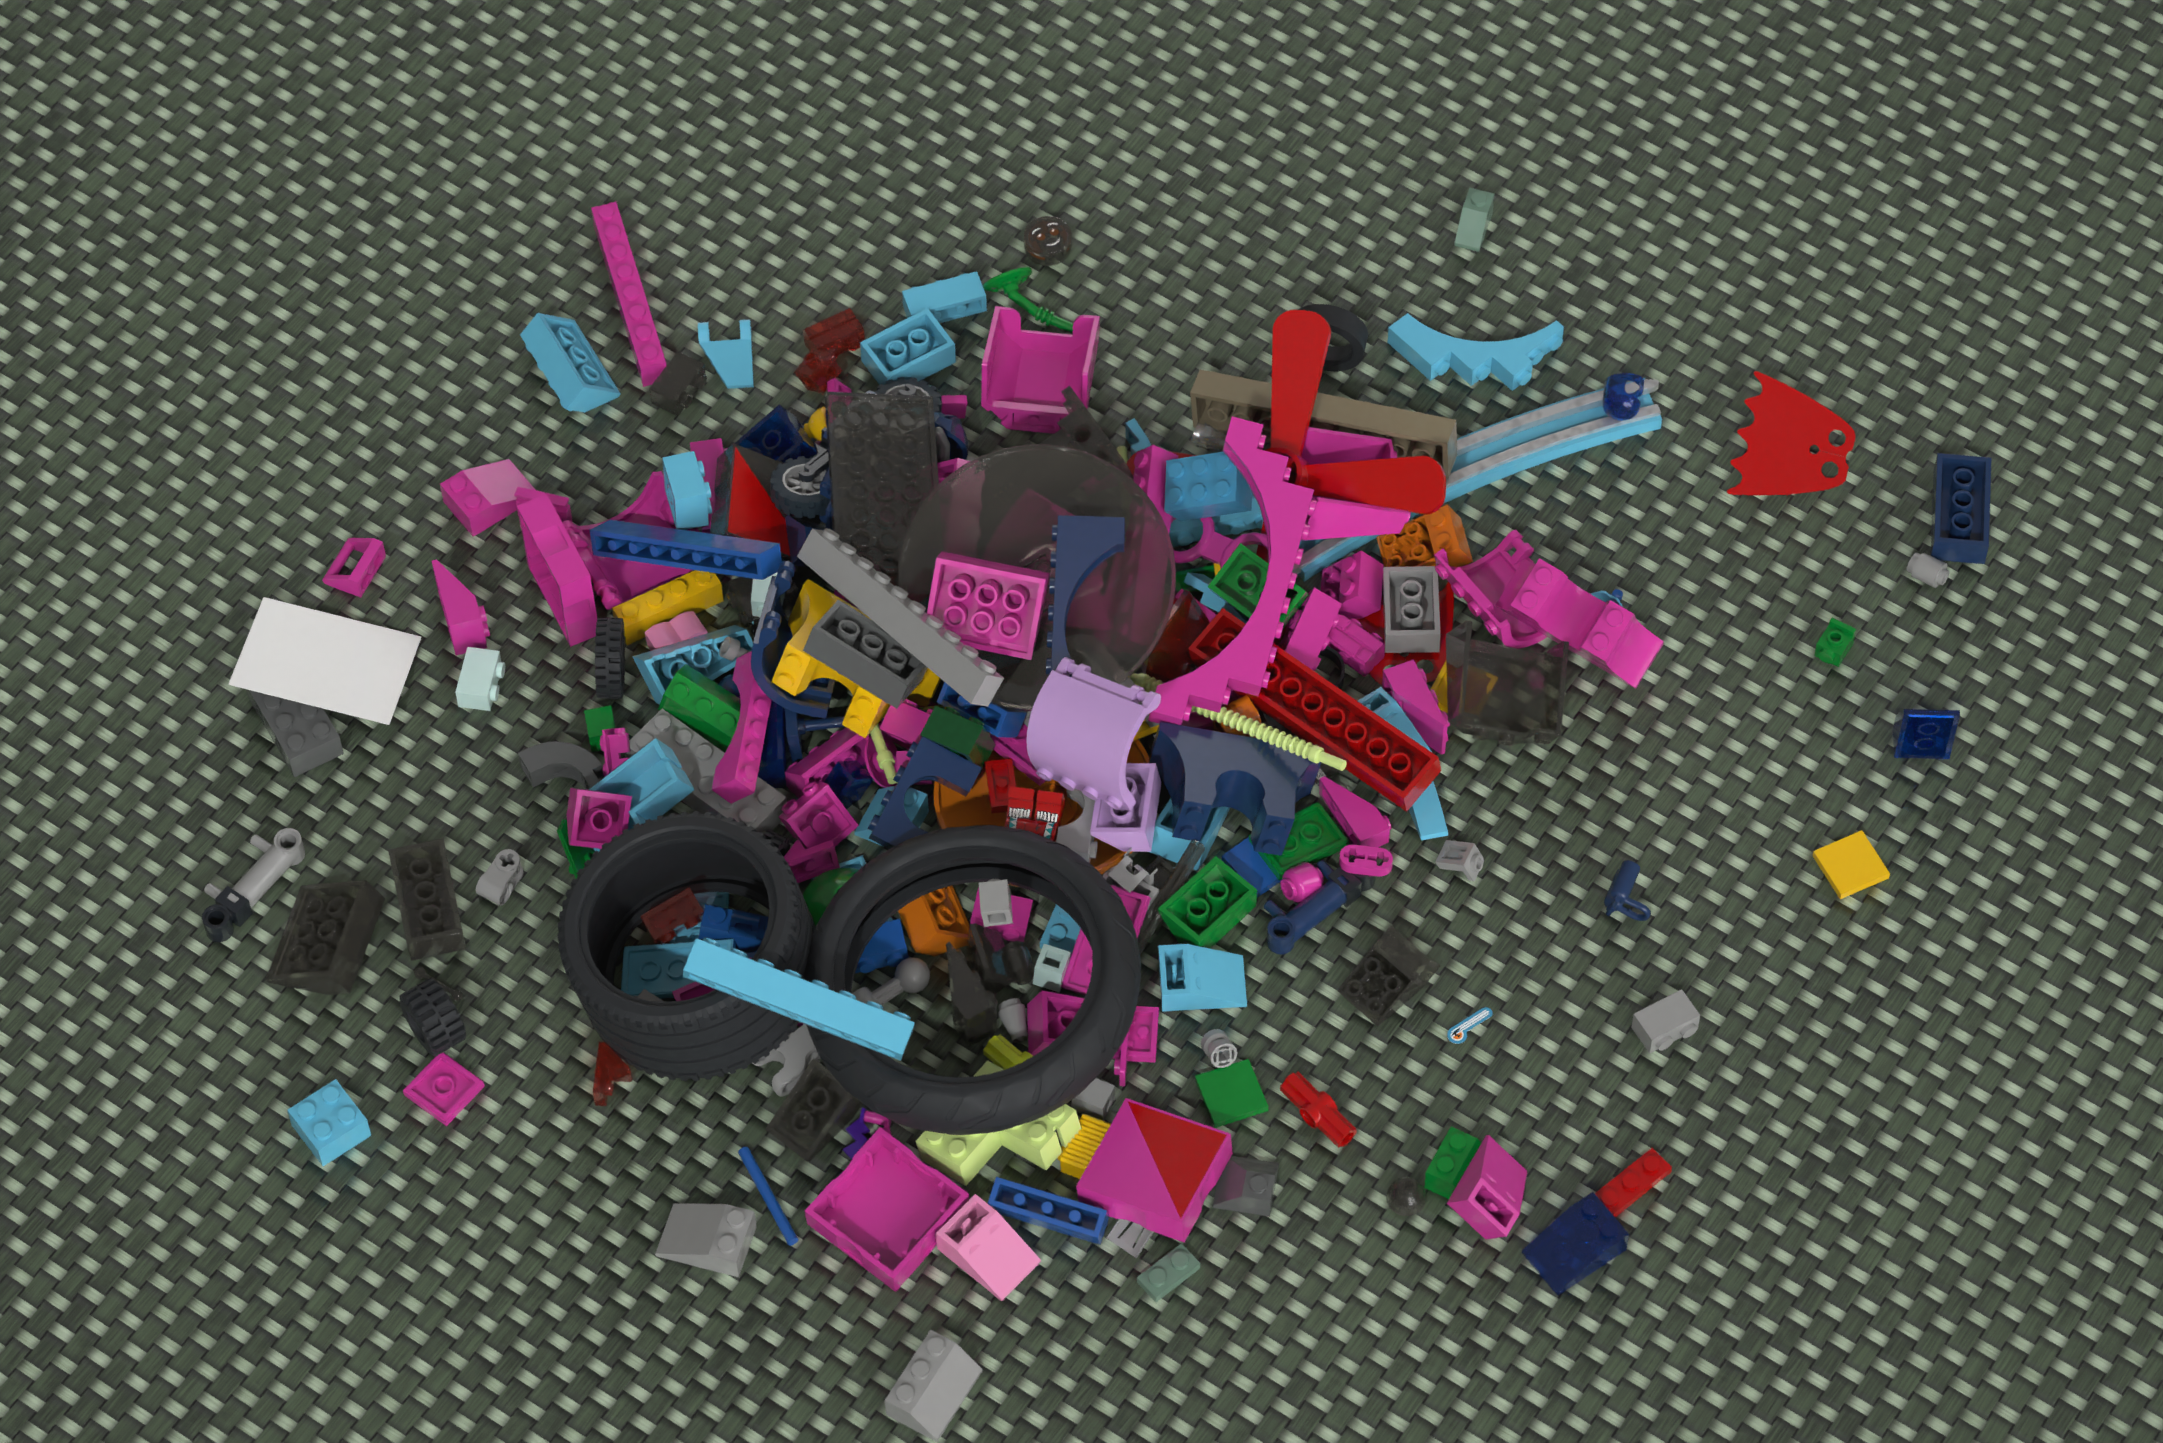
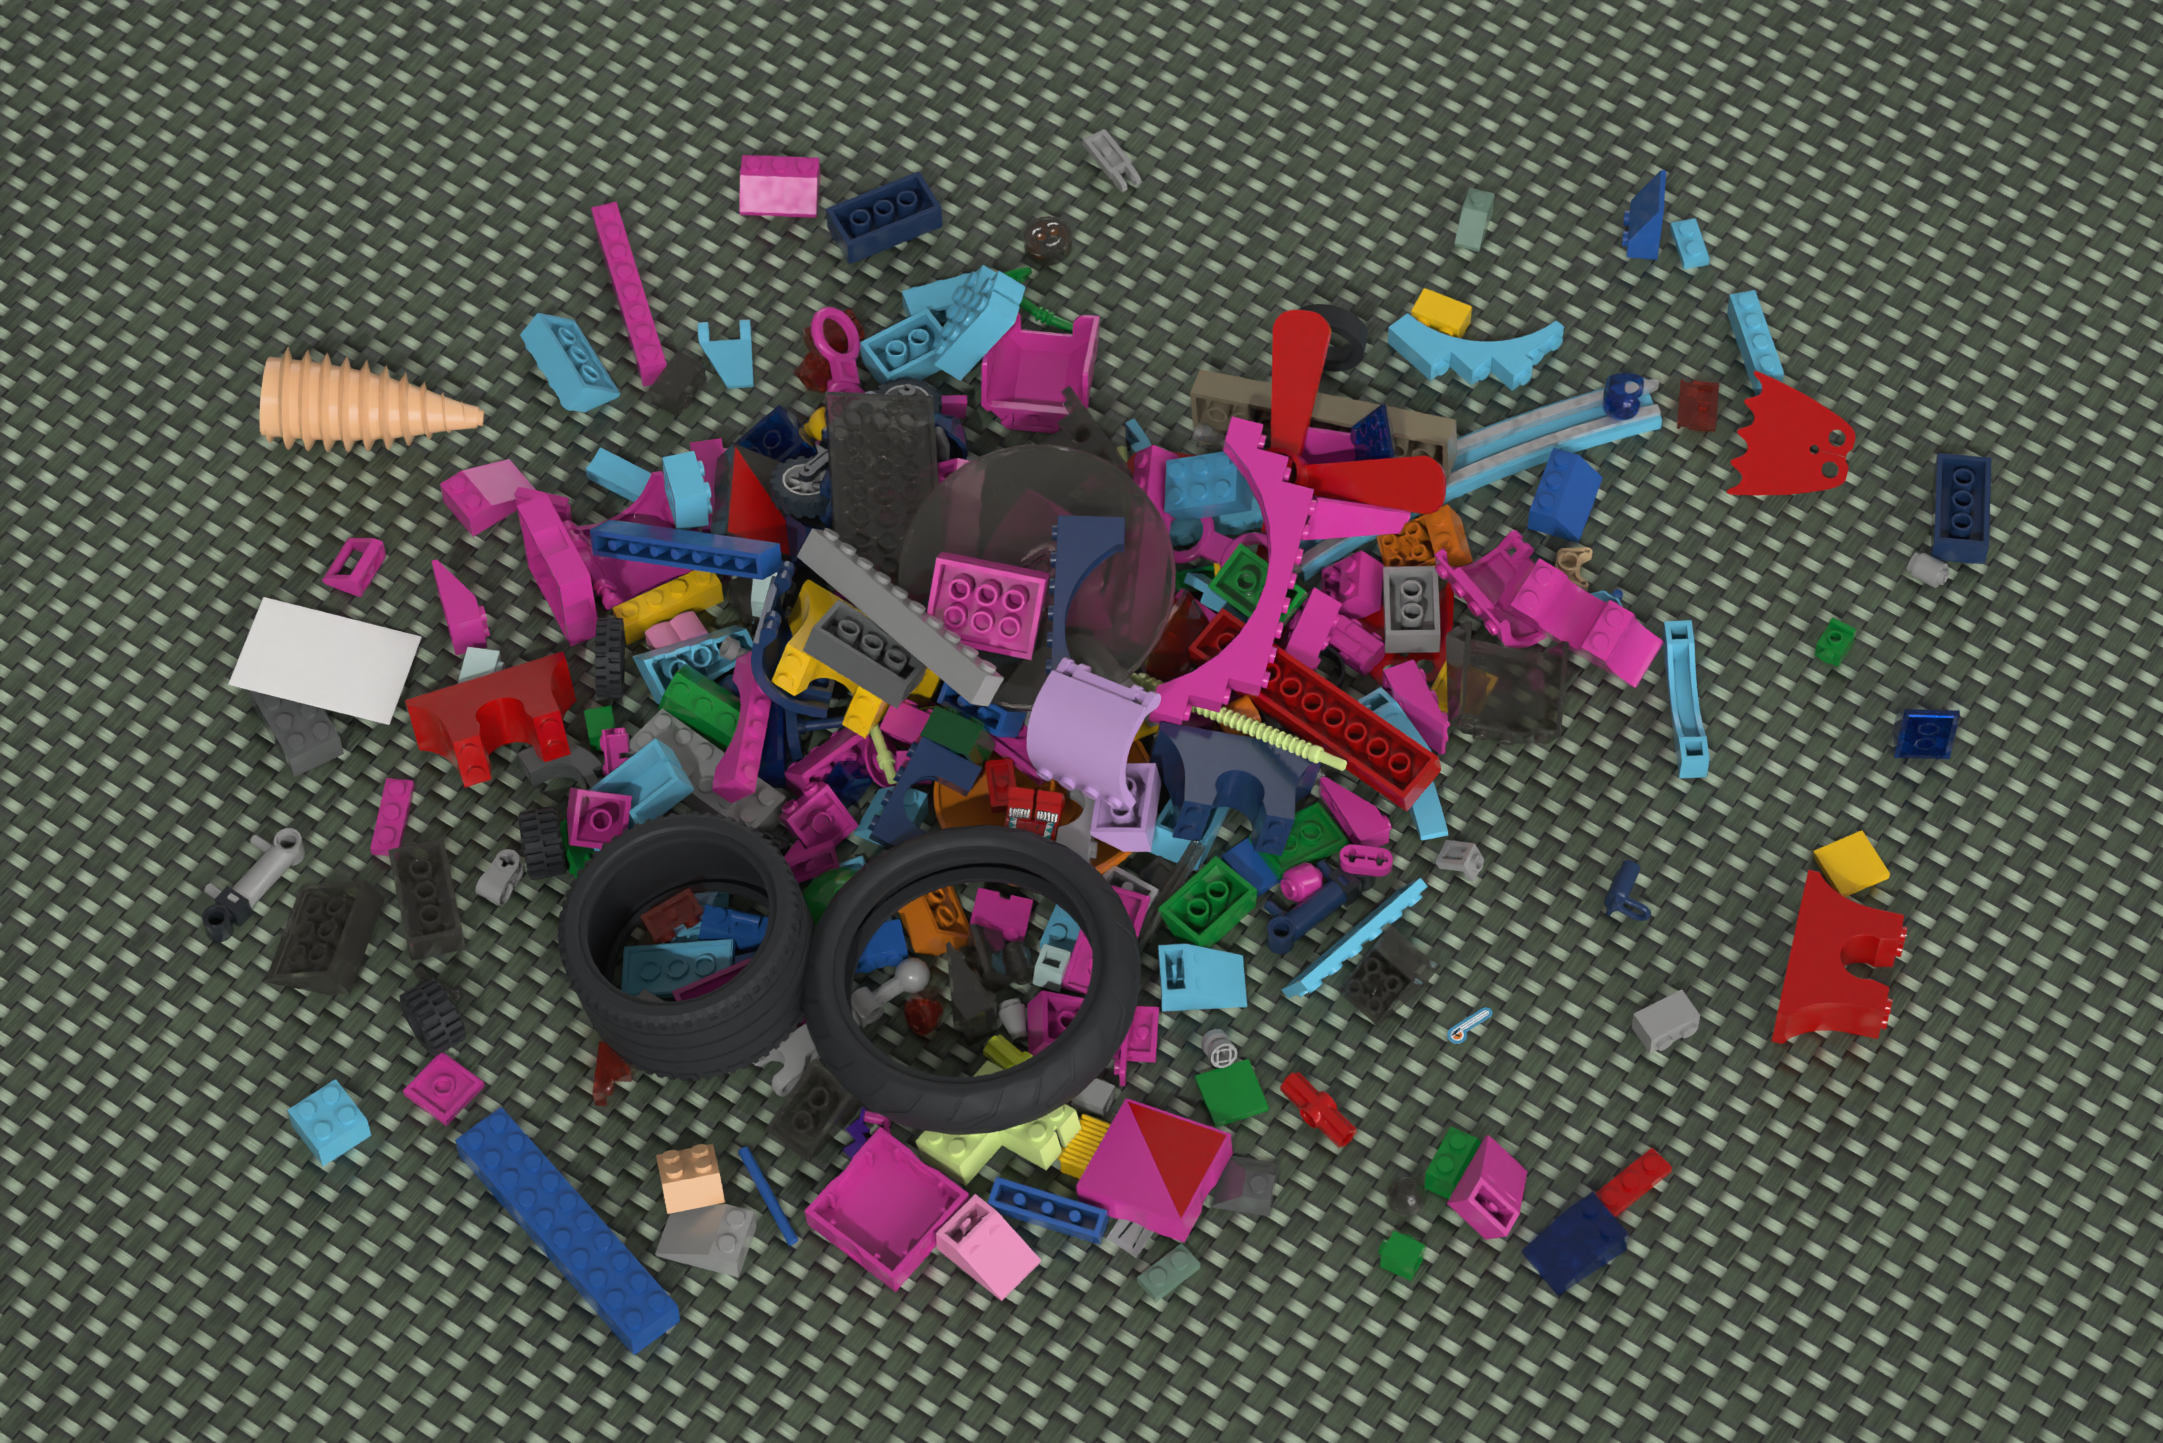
medium azure brick [683,938,915,1061] -> none
light grey slope [885,1330,982,1442] -> none
light grey brick [979,879,1013,927] -> none
light grey piece [1108,848,1158,893] -> none
none -> light nougat cone [260,347,485,452]
none -> dark pink plate [370,778,415,857]
none -> red piece [405,651,577,788]
none -> blue brick [455,1107,680,1355]
none -> black tyre [518,806,567,880]
none -> medium azure piece [586,447,652,502]
none -> light nougat brick [656,1144,725,1214]
none -> slope [739,155,821,218]
none -> dark pink bar [811,307,865,423]
none -> dark blue brick [826,171,943,264]
none -> clear red brick [904,997,943,1036]
none -> medium azure piece [934,265,1025,381]
none -> light grey hinge [1083,129,1141,192]
none -> medium azure plate [1281,878,1428,998]
none -> clear blue slope [1350,404,1398,461]
none -> green brick [1378,1231,1425,1281]
none -> yellow brick [1411,288,1472,339]
none -> blue slope [1528,448,1603,543]
none -> tan piece [1555,547,1593,592]
none -> blue slope [1622,170,1666,260]
none -> medium azure arch [1662,620,1710,778]
none -> medium azure plate [1670,218,1709,269]
none -> clear red plate [1677,380,1719,432]
none -> medium azure brick [1727,290,1784,396]
none -> red piece [1771,870,1908,1044]

